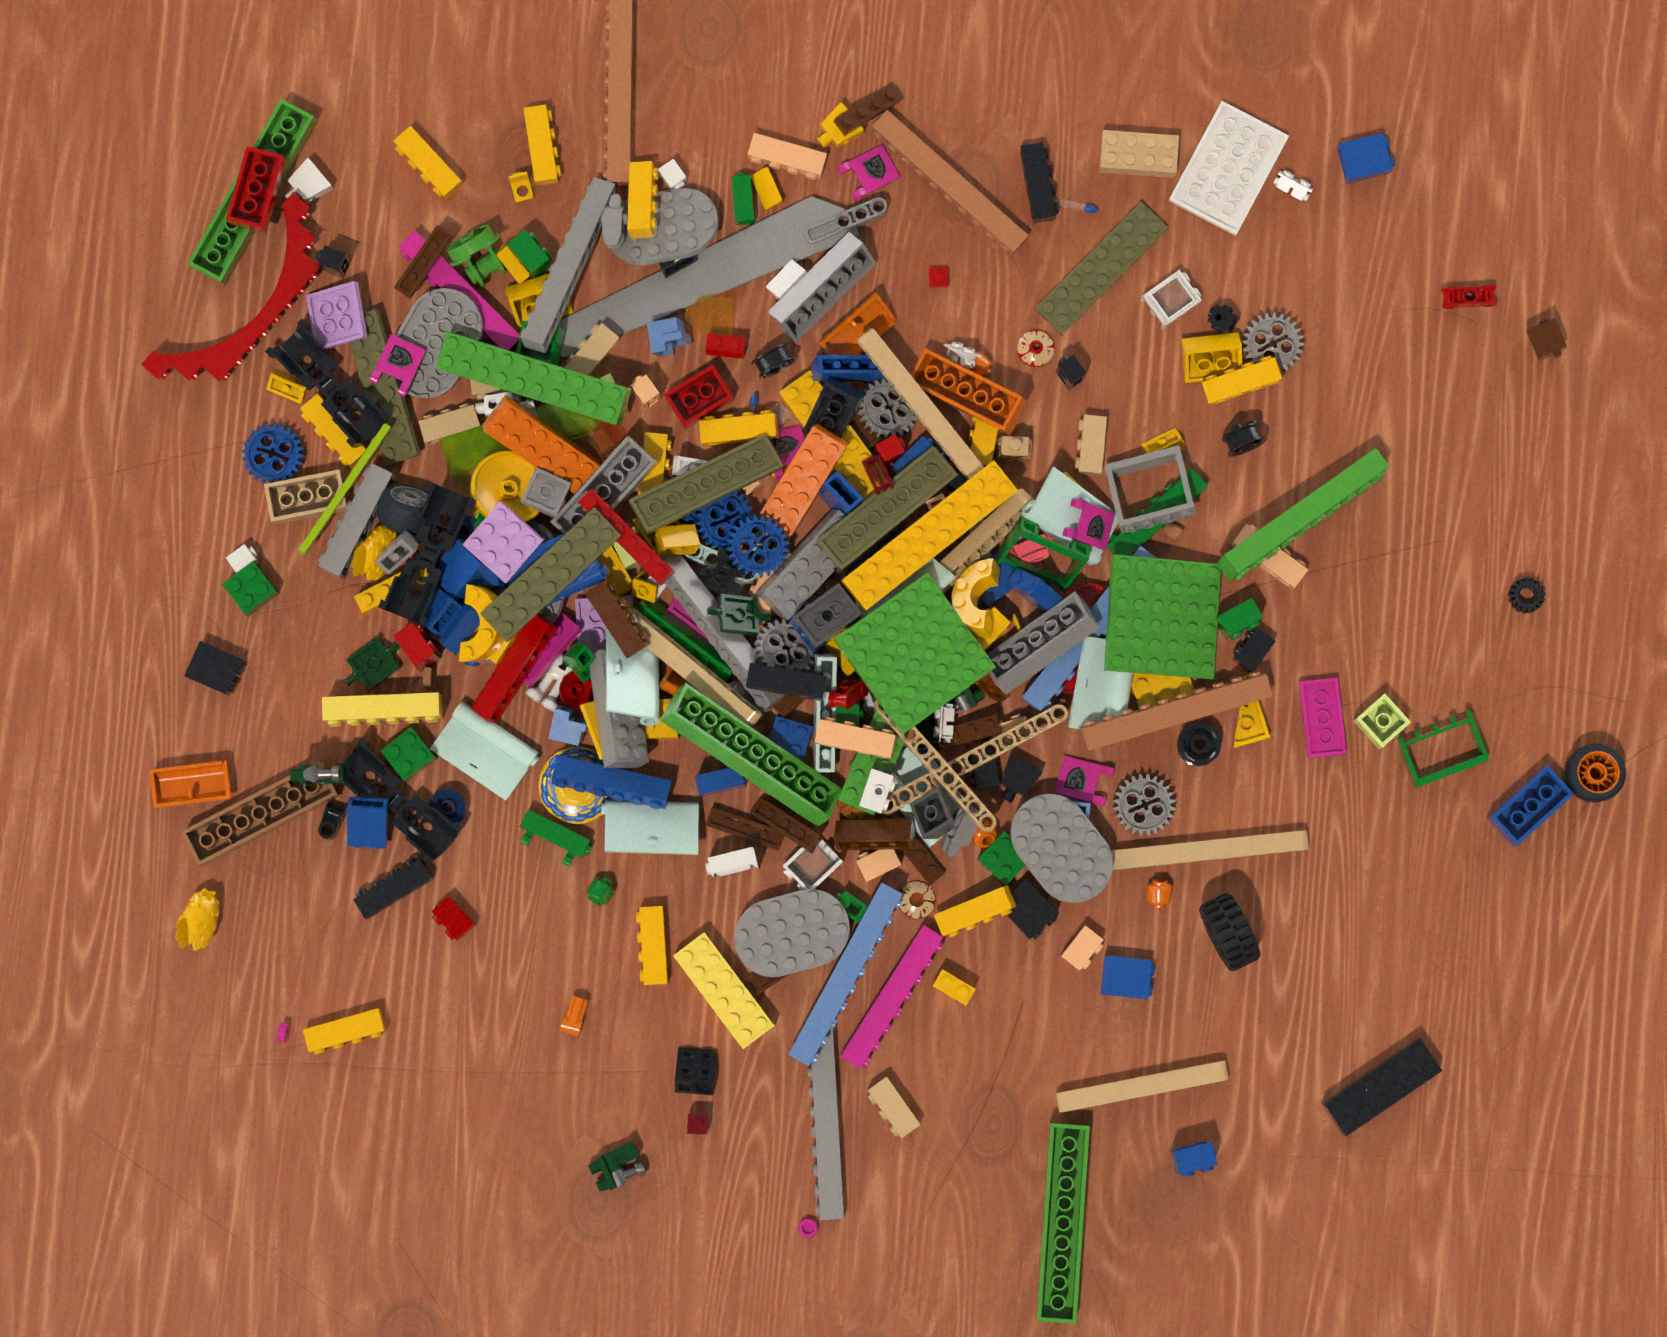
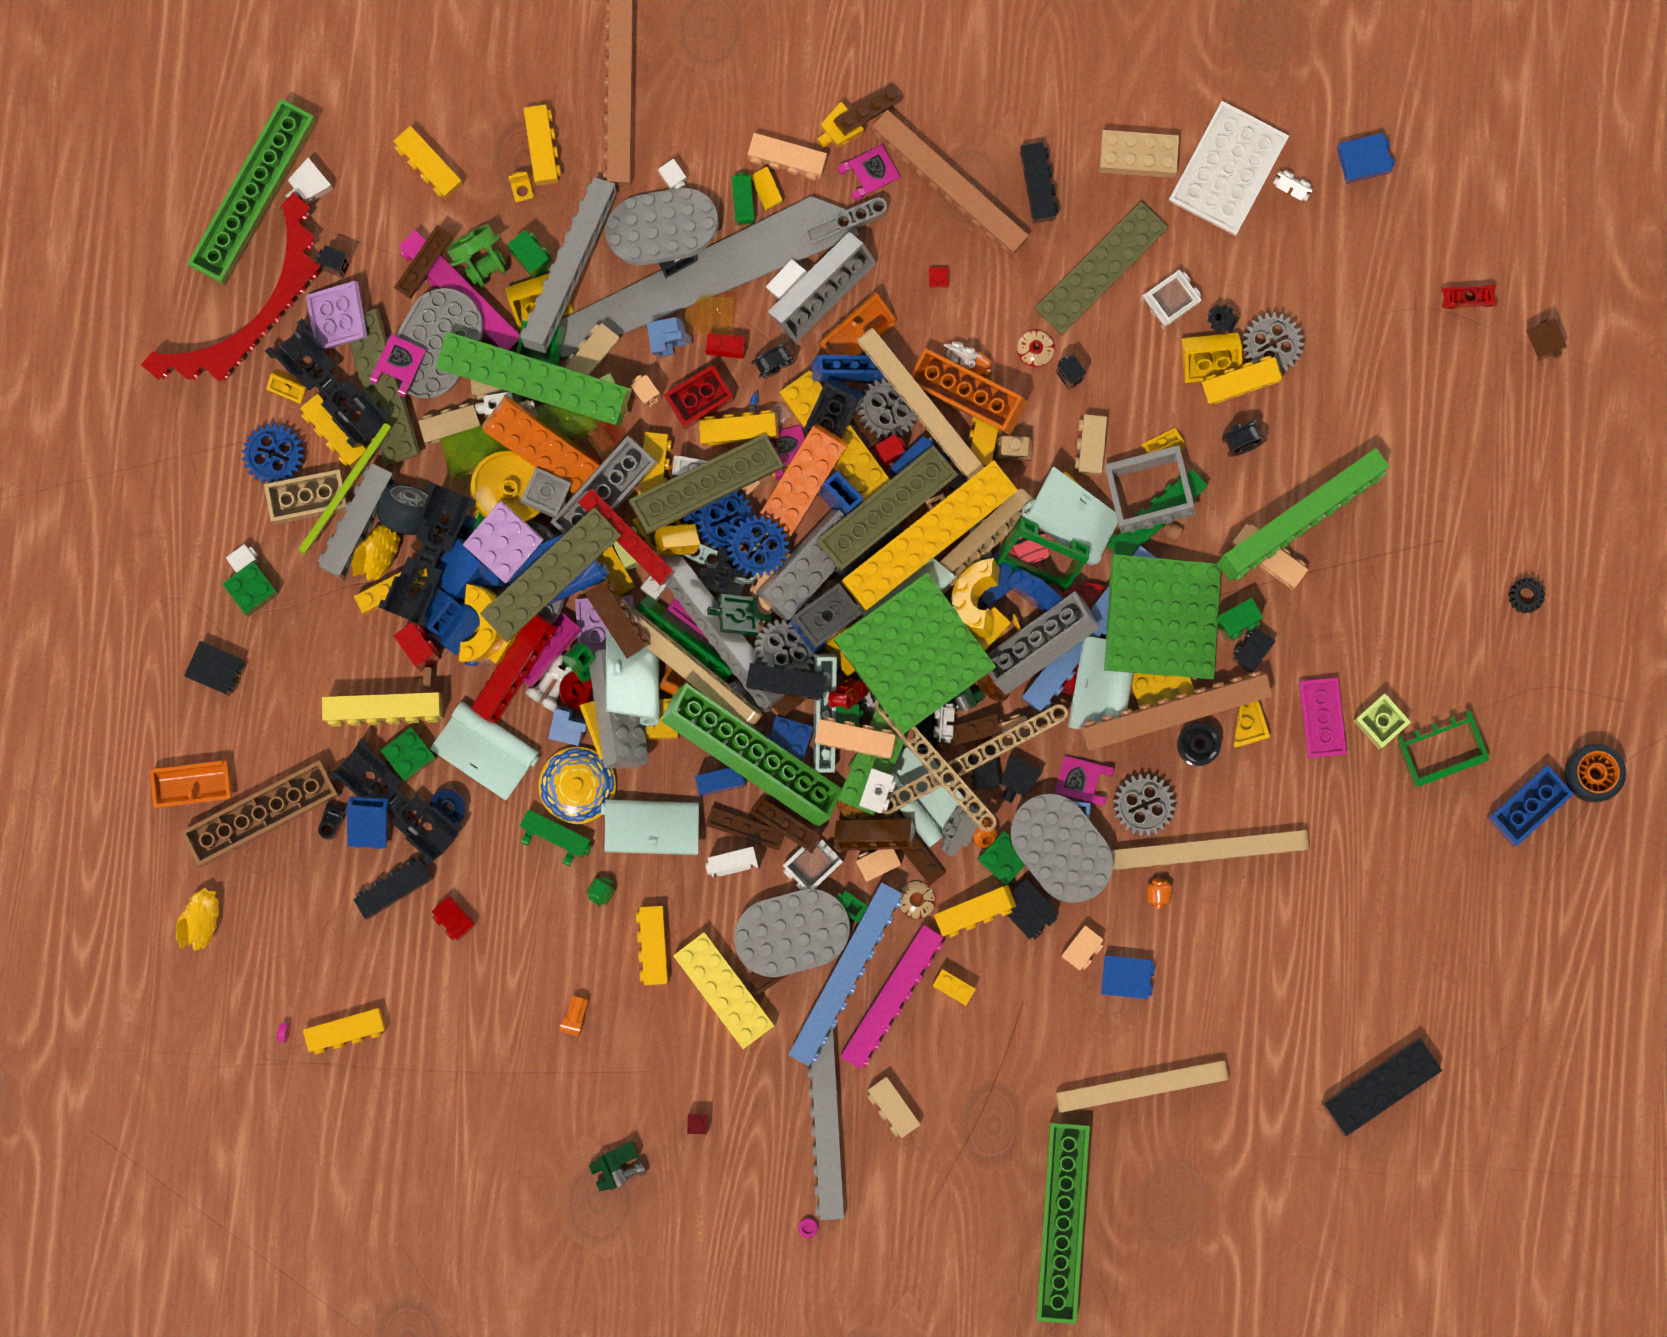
red brick [226,146,287,233] -> none
hips [290,763,348,787] -> none
dark green plate [344,637,401,691] -> none
light grey brick [375,530,419,575] -> none
yellow slope [497,244,530,284] -> none
blue brick [552,755,671,809] -> none
light grey hinge [601,194,628,249] -> none
yellow brick [627,161,659,239] -> none
yellow bracket [631,570,658,603] -> none
black bracket [675,1047,717,1095] -> none
dark red tile [862,455,894,495] -> none
dark grey slope [910,787,954,839] -> none
clear piece [1053,198,1098,213] -> none
dark pink flag [1062,499,1115,551] -> none
blue brick [1170,1141,1218,1177] -> none
black tyre [1199,893,1261,971] -> none

